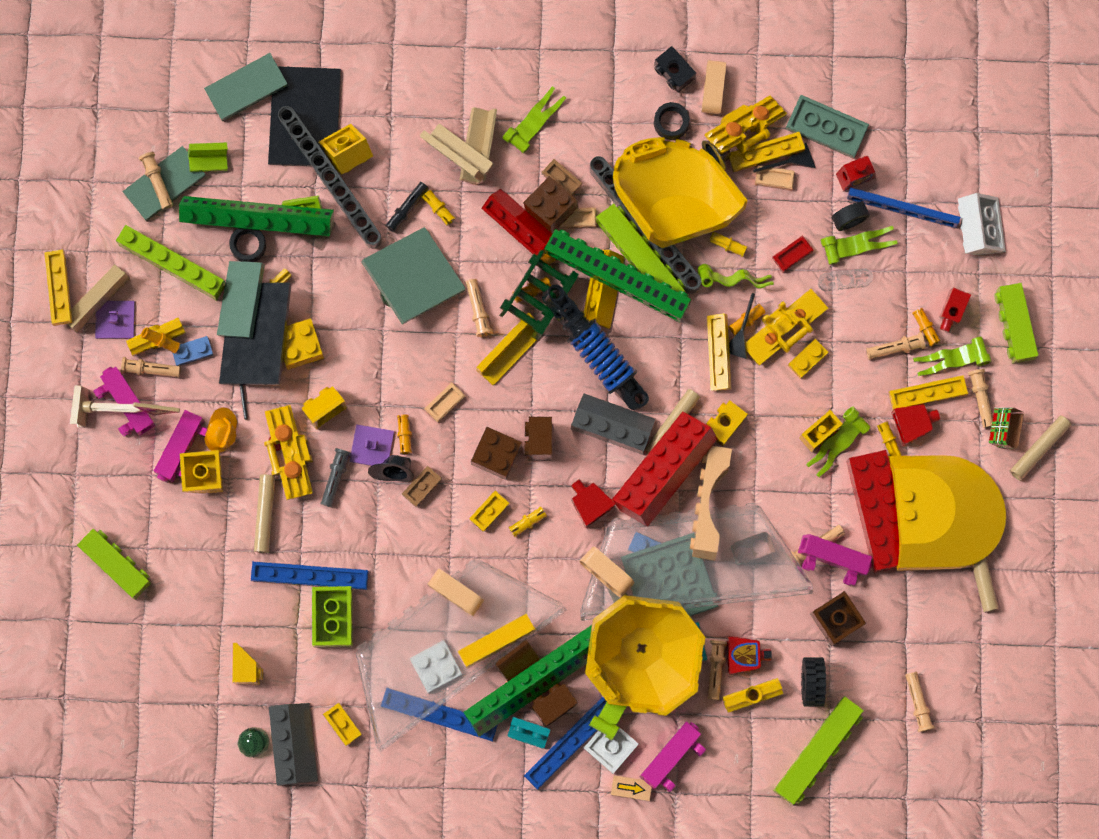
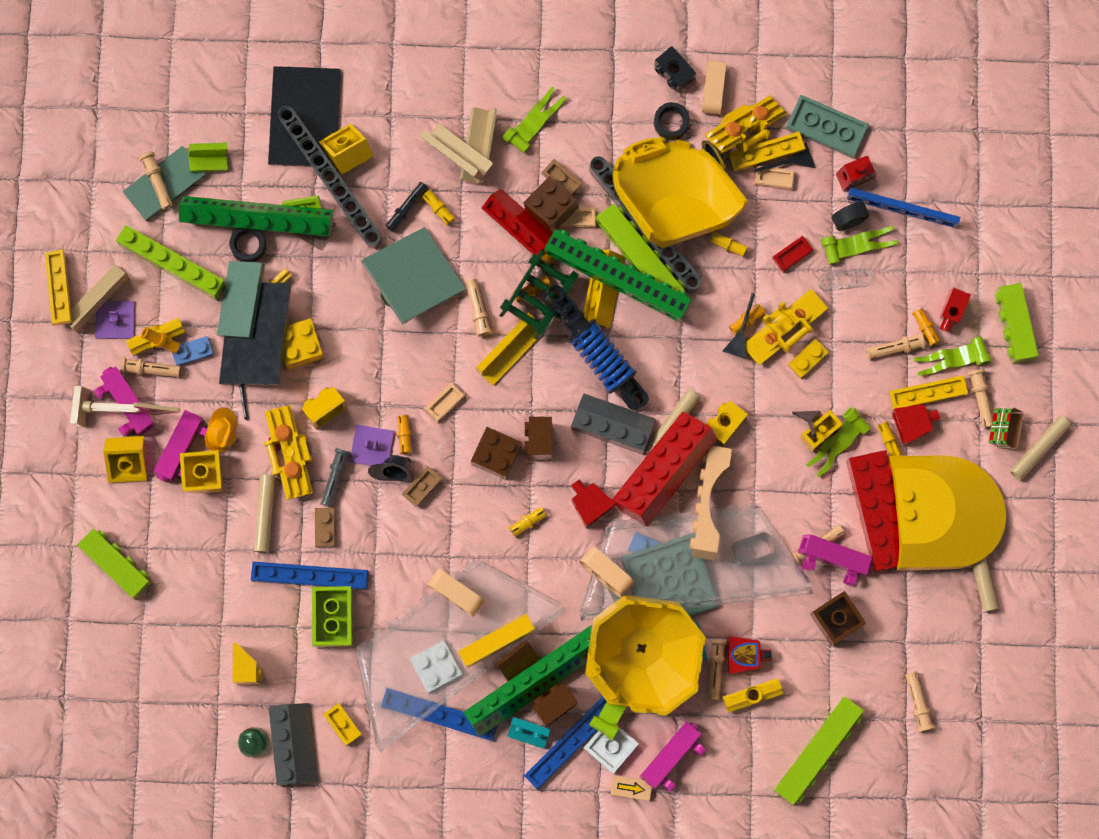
sand green tile [204,53,288,121] -> none
yellow plate [469,491,509,532] -> none
lime flag [697,264,774,288] -> none
yellow plate [707,313,731,392] -> none
black tyre [801,657,826,707] -> none
white slope [958,193,1006,255] -> none
none -> yellow slope [103,436,147,483]
none -> medium nougat plate [315,508,335,547]
none -> piece [792,411,820,437]

